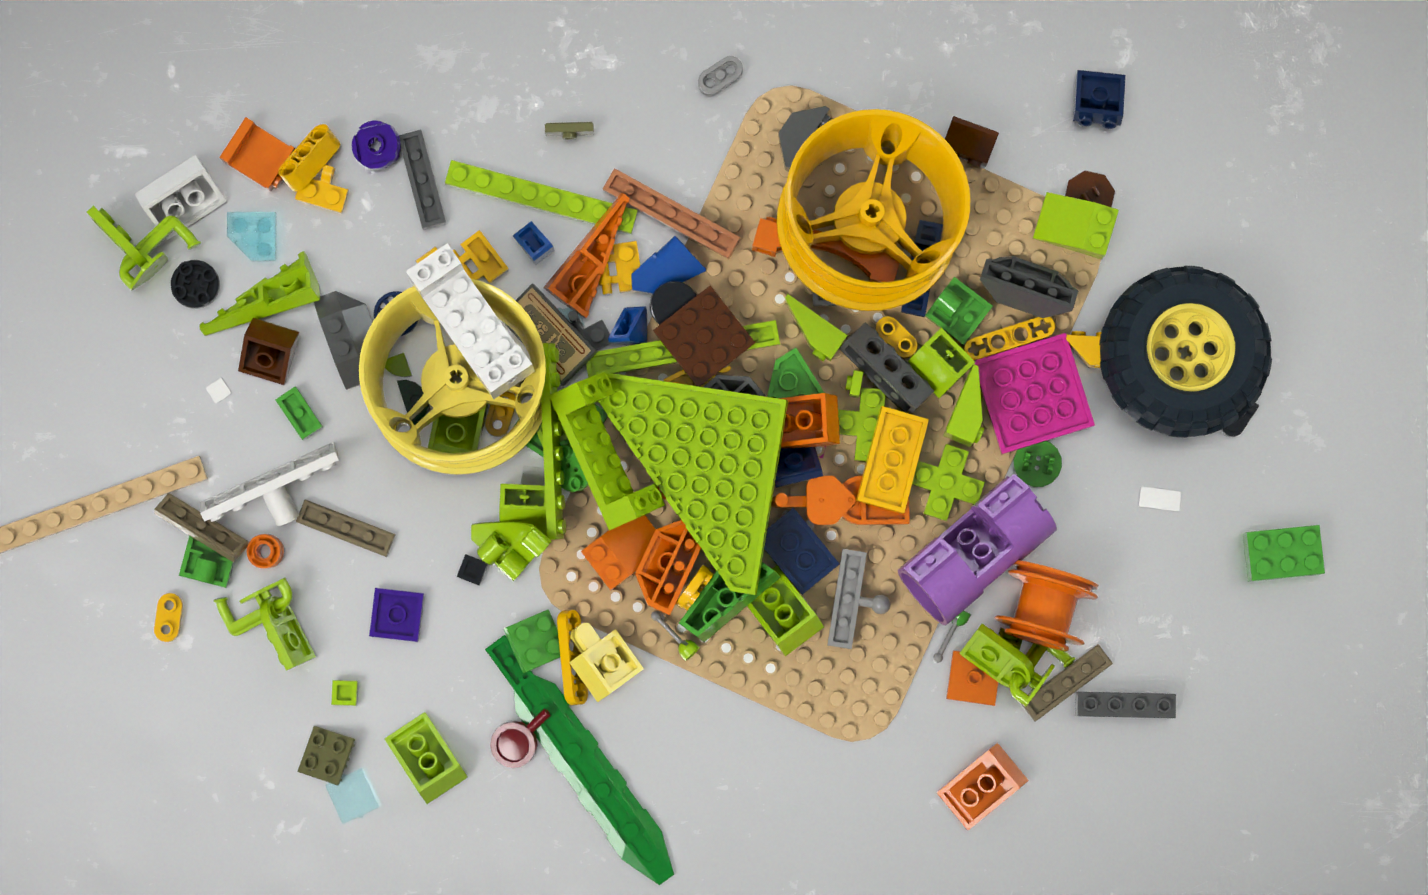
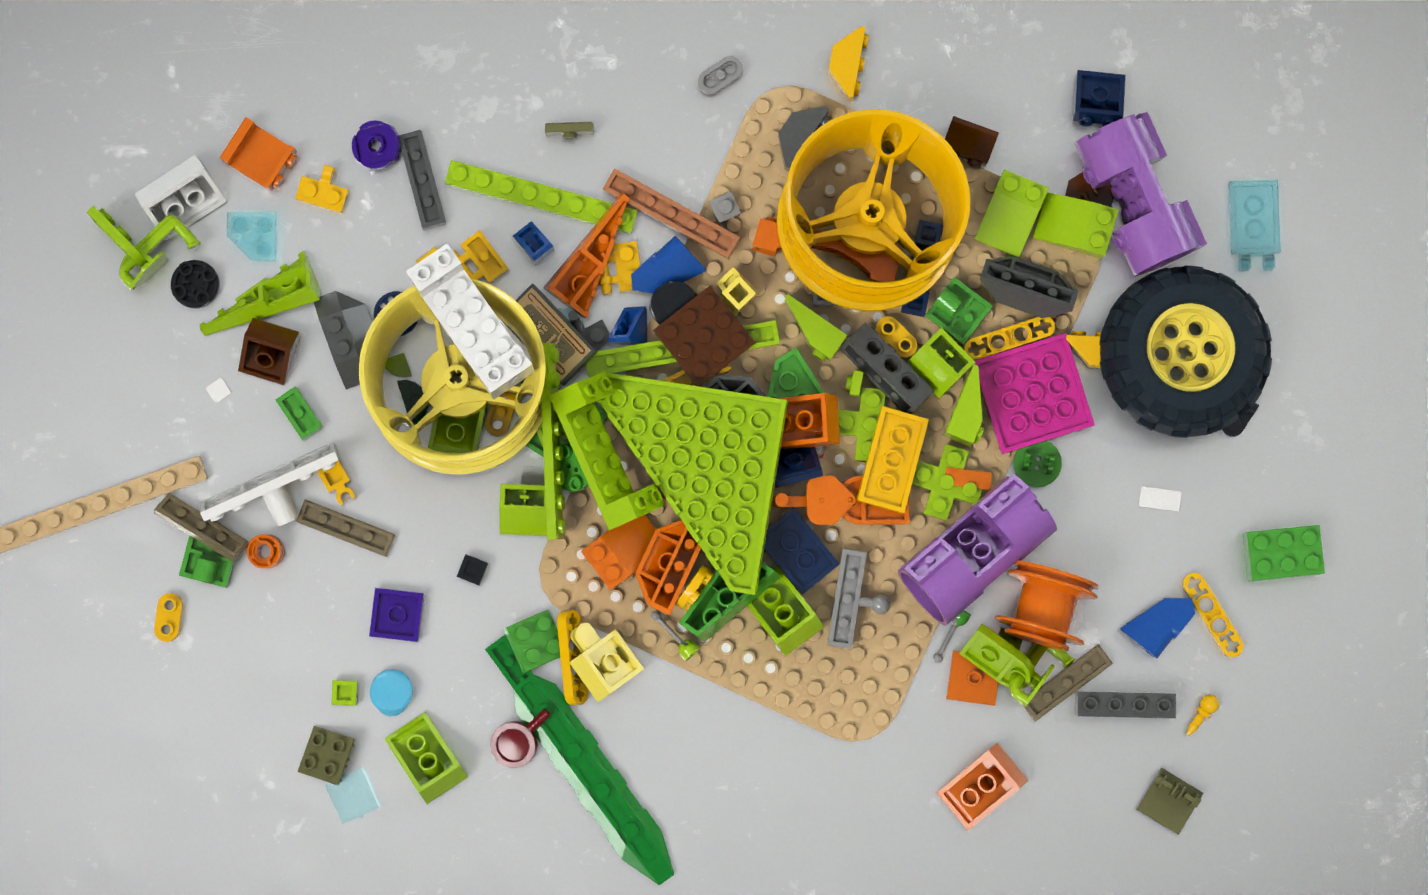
lime plate [213,577,316,671] -> none
yellow beam [278,124,340,192] -> none
lime panel [471,521,551,581] -> none
none -> yellow plate [317,461,356,505]
none -> medium azure piece [370,669,413,716]
none -> light grey plate [709,192,741,224]
none -> light yellow brick [716,267,759,316]
none -> yellow slope [828,26,869,102]
none -> orange sticker [946,467,992,490]
none -> lime slope [974,169,1049,258]
none -> medium lavender cylinder [1074,112,1207,277]
none -> blue panel [1120,598,1195,659]
none -> olive hinge [1136,768,1203,835]
none -> yellow beam [1182,573,1244,657]
none -> yellow bar [1187,694,1220,735]
none -> clear light blue tile [1228,180,1281,271]

